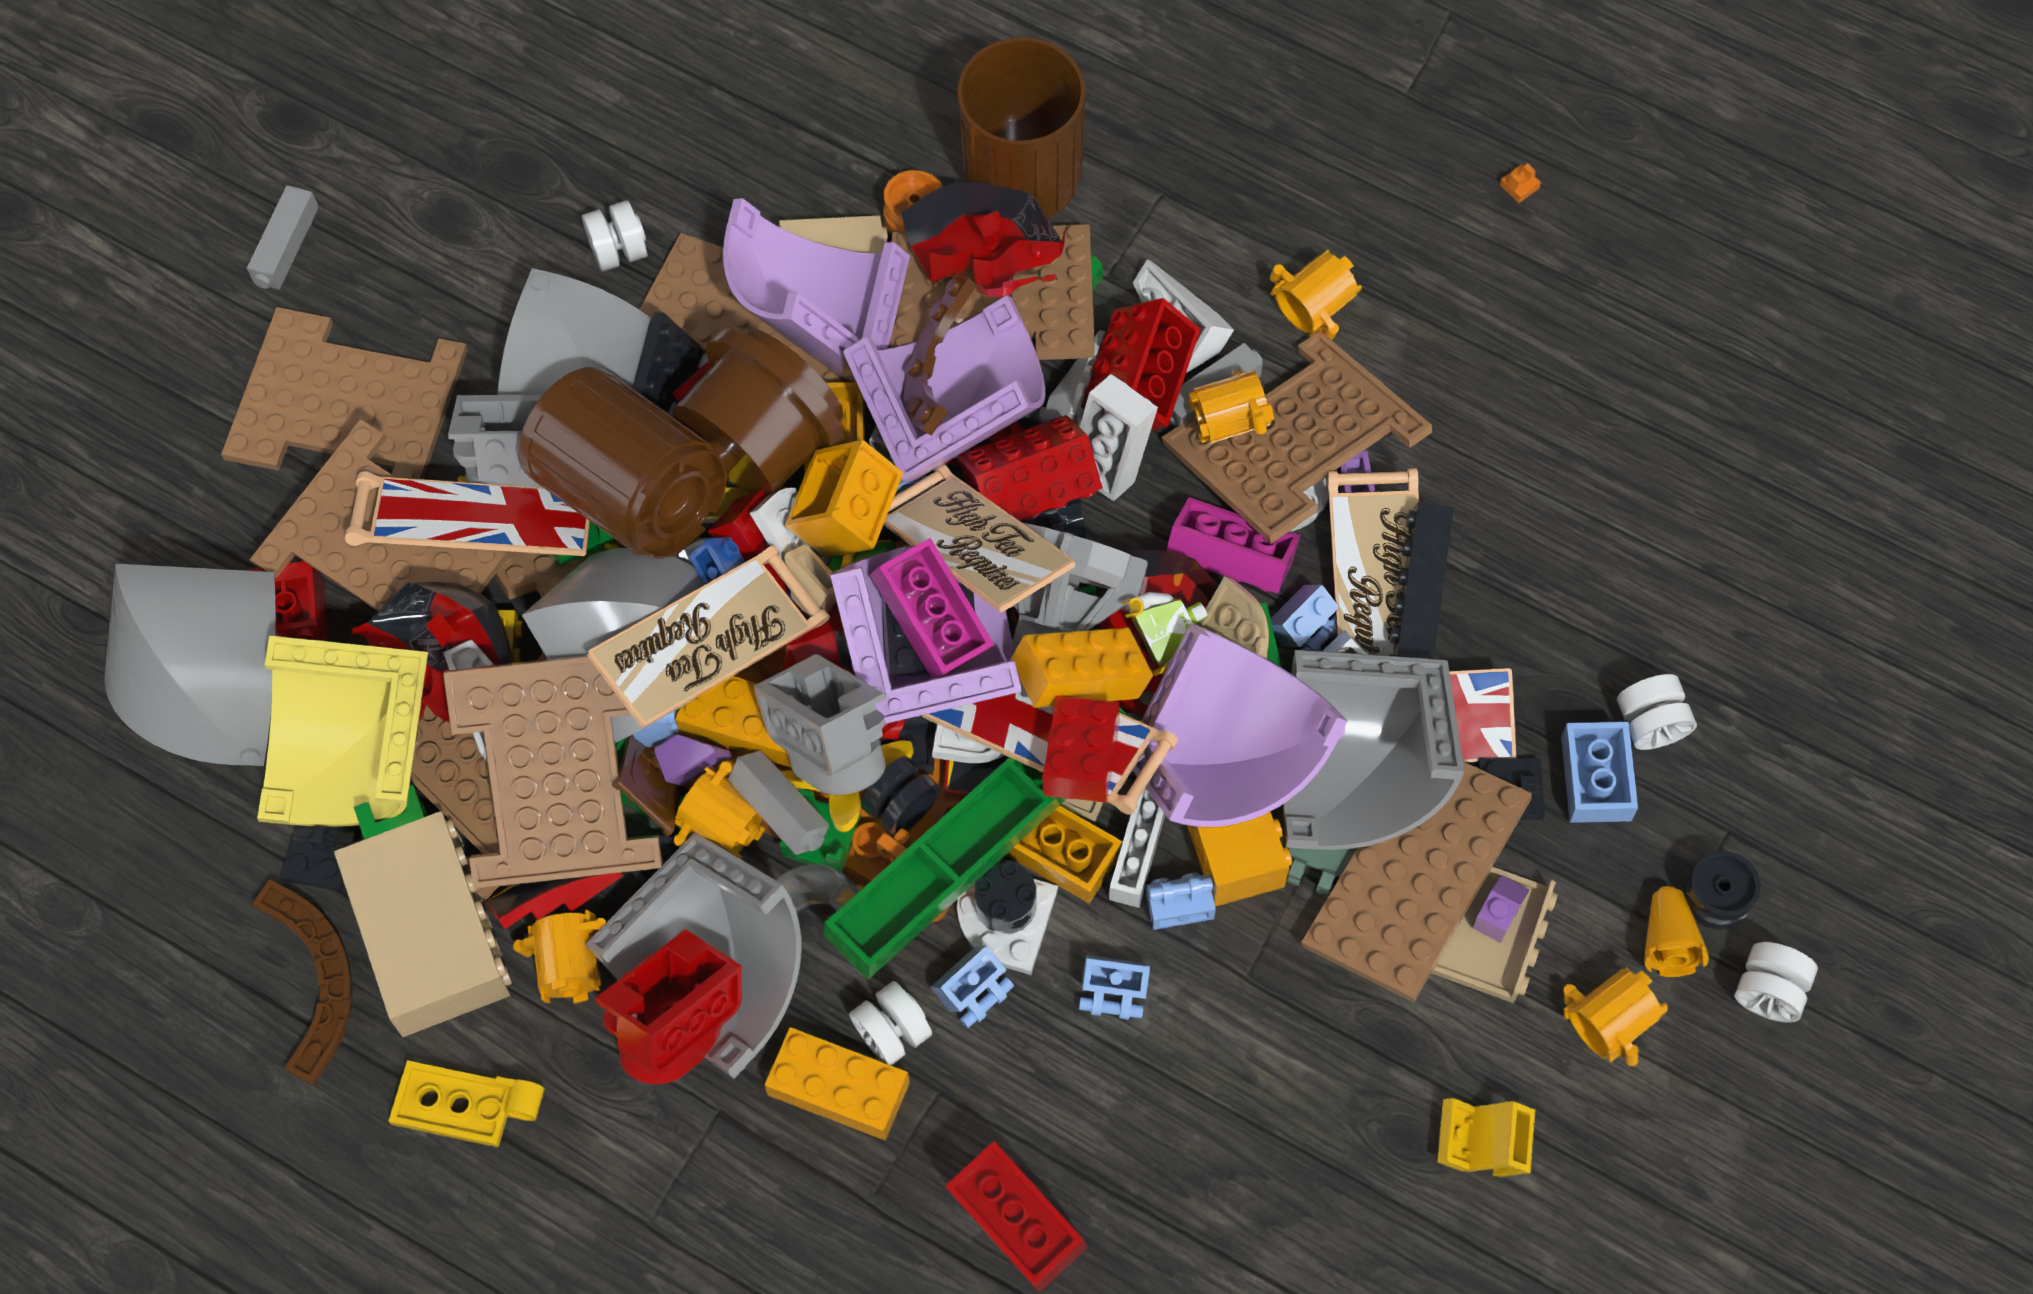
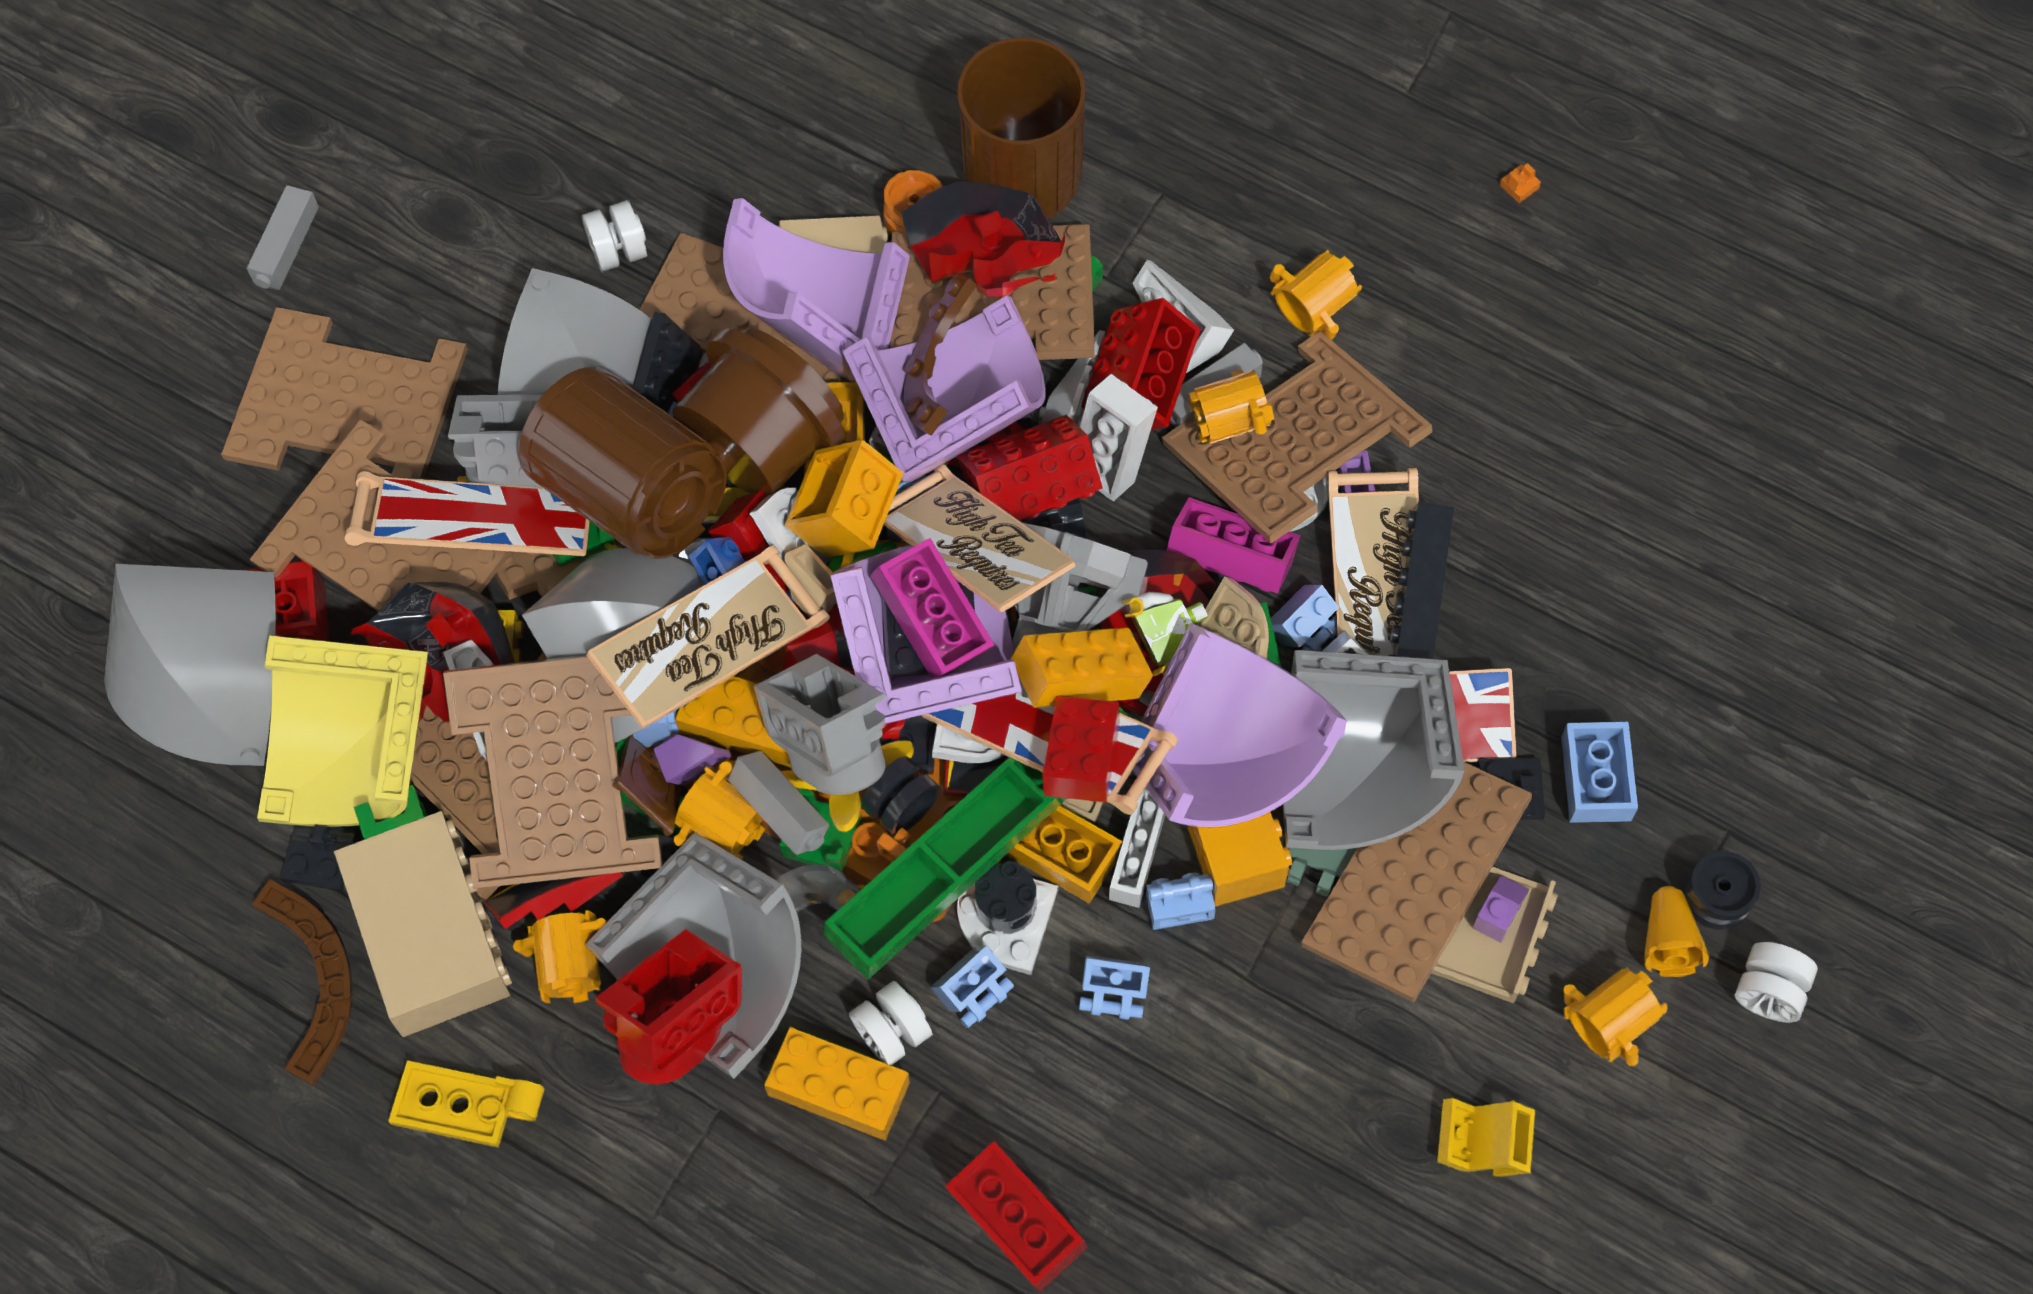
white wheel [1617,674,1697,750] -> none

